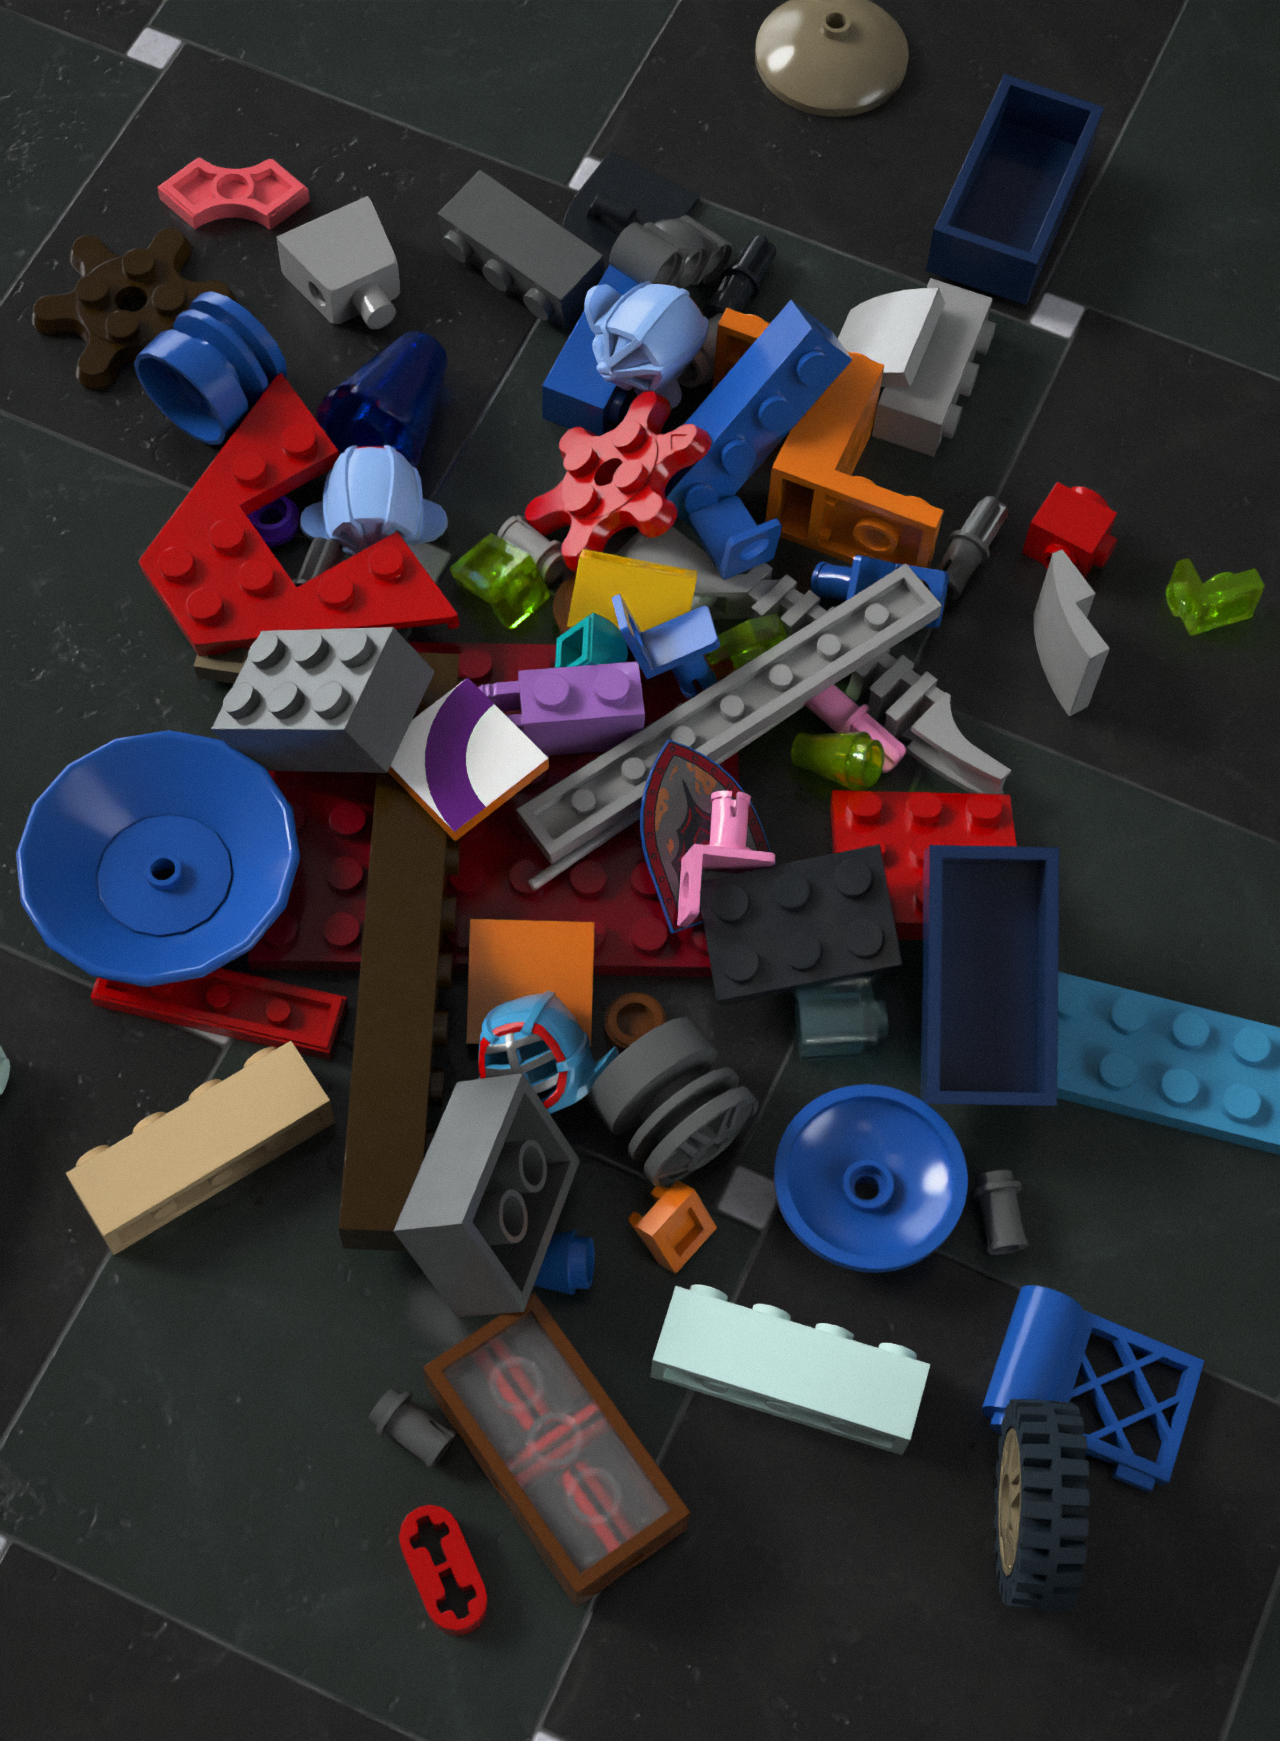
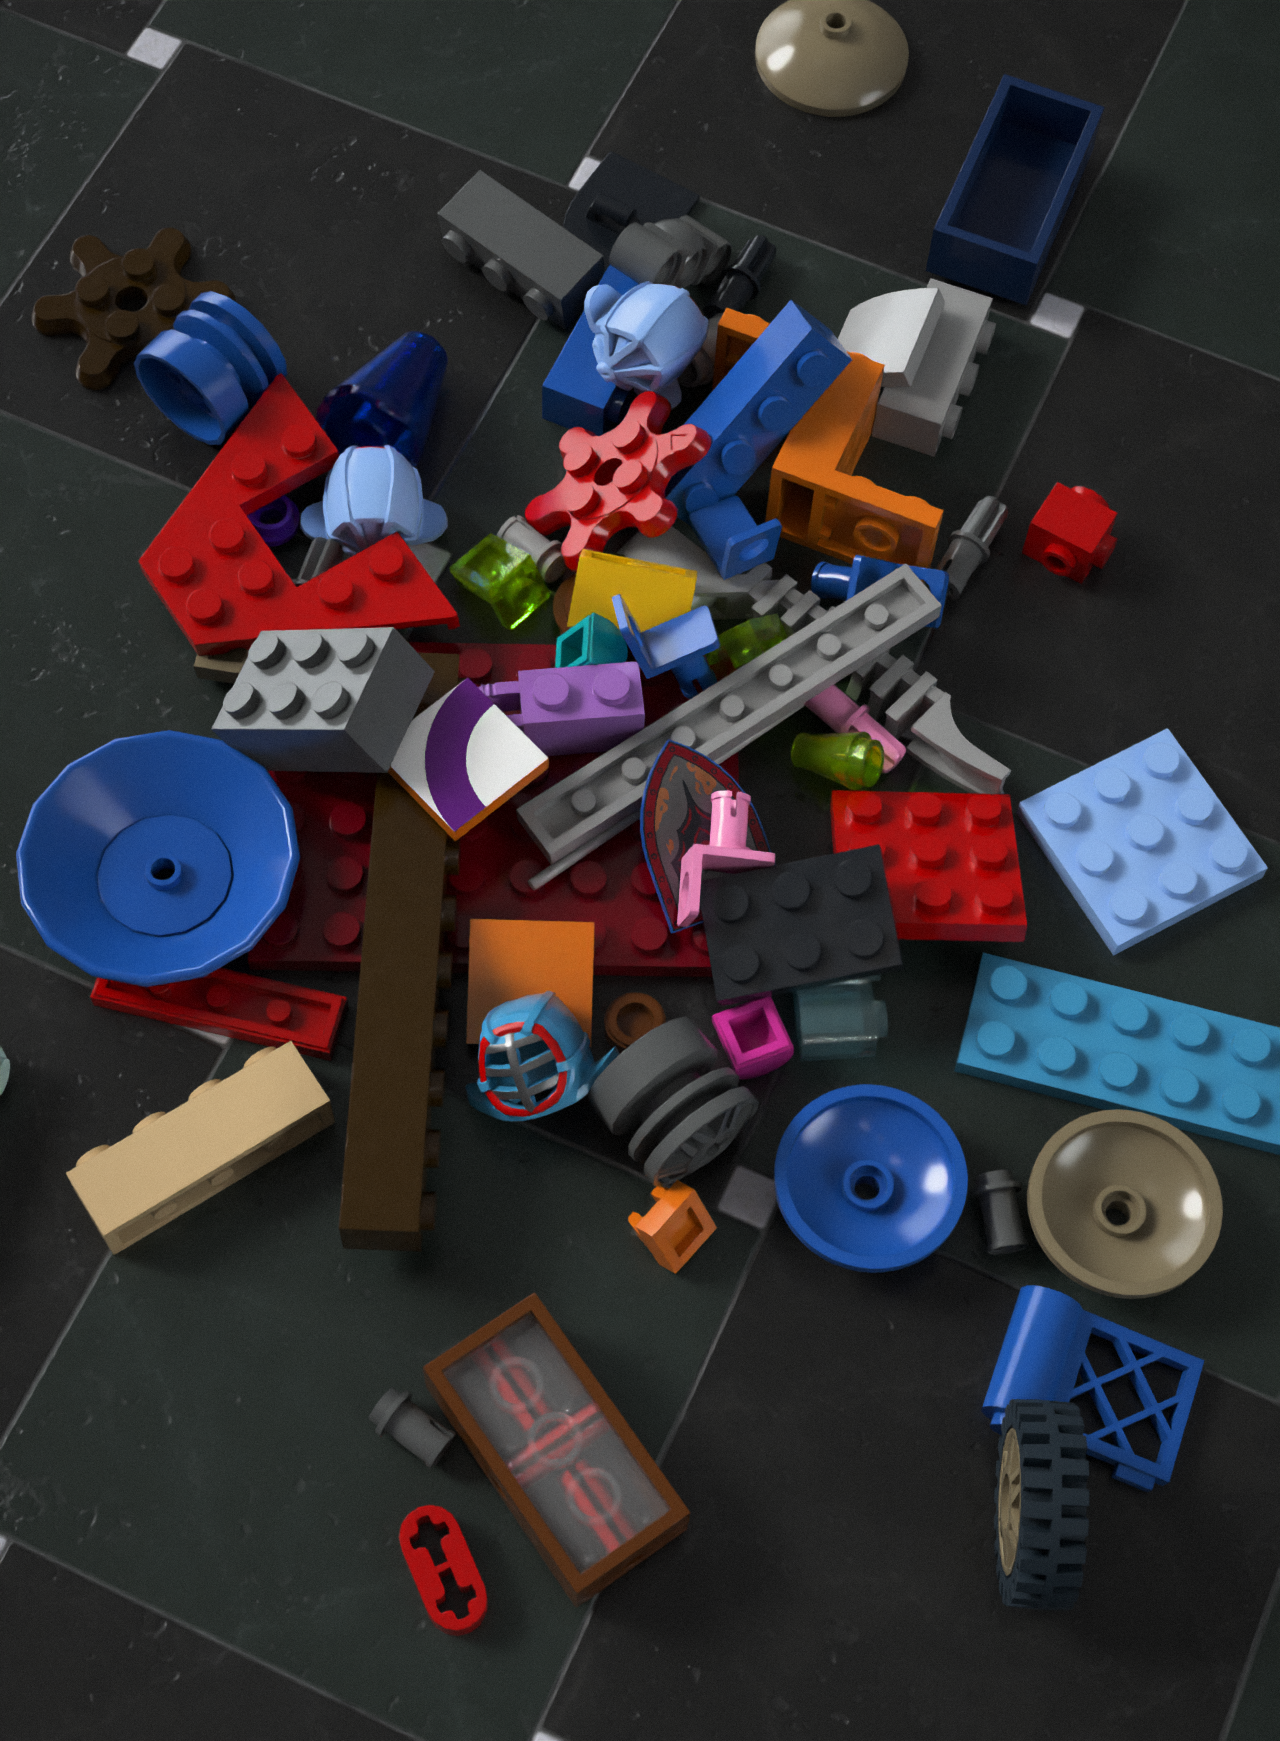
coral tile [157,157,310,231] -> none
light grey torso [276,196,401,329] -> none
dark grey brick [394,1073,580,1318] -> none
blue cone [534,1230,595,1295] -> none
light aqua brick [650,1284,931,1455] -> none
dark blue piece [921,845,1059,1106] -> none
light grey slope [1033,549,1110,716] -> none
clear neon green bracket [1166,558,1265,636] -> none
none -> dark pink brick [712,996,794,1079]
none -> light blue plate [1016,728,1268,956]
none -> dark tan dish [1027,1109,1223,1299]

